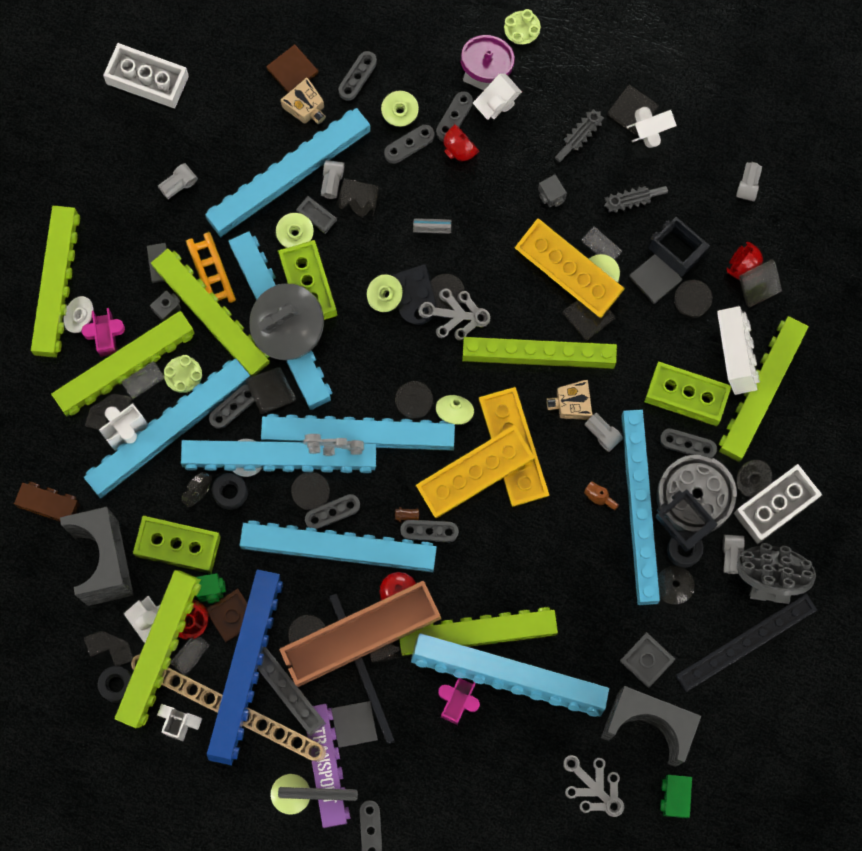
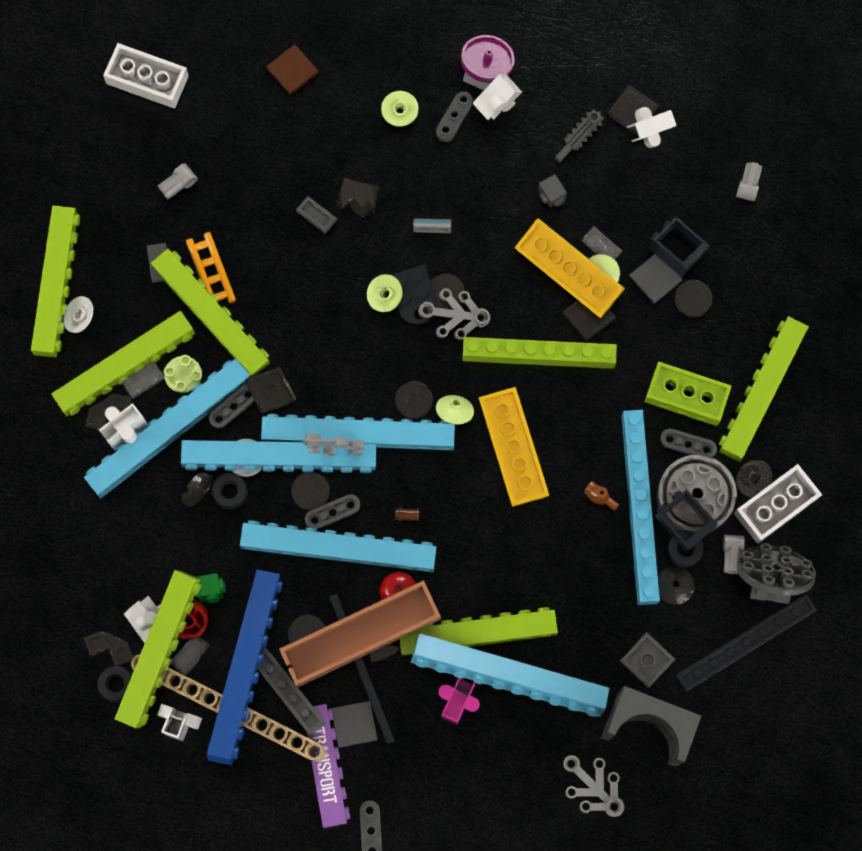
reddish brown brick [14,481,80,522] -> none
dark grey piece [60,507,134,606] -> none
dark pink piece [81,308,125,357] -> none
lime brick [133,516,221,574] -> none
dark grey brick [150,290,181,322] -> none
medium azure brick [205,108,370,237] -> none
reddish brown tile [207,589,248,643] -> none
medium azure brick [229,232,332,410] -> none
dark grey bracket [249,284,324,360] -> none
yellowish green dish [271,774,310,814] -> none
yellowish green dish [276,213,314,248] -> none
lime brick [278,240,337,320] -> none
dark grey axle [278,787,358,801] -> none
tan torso [281,78,326,124] -> none
light grey piece [321,160,344,199] -> none
dark grey plate [339,51,377,101] -> none
dark grey plate [384,125,434,164] -> none
dark grey plate [400,520,459,542] -> none
yellow plate [416,425,535,518] -> none
red cylinder [444,124,479,161] -> none
yellowish green dish [504,9,541,44] -> none
tan torso [547,380,592,420] -> none
light grey piece [585,413,623,452] -> none
dark grey piece [604,186,668,213] -> none
green brick [660,775,692,818] -> none
white brick [717,306,760,395] -> none
red cylinder [727,242,763,280] -> none
clear smoke tile [739,260,782,308] -> none

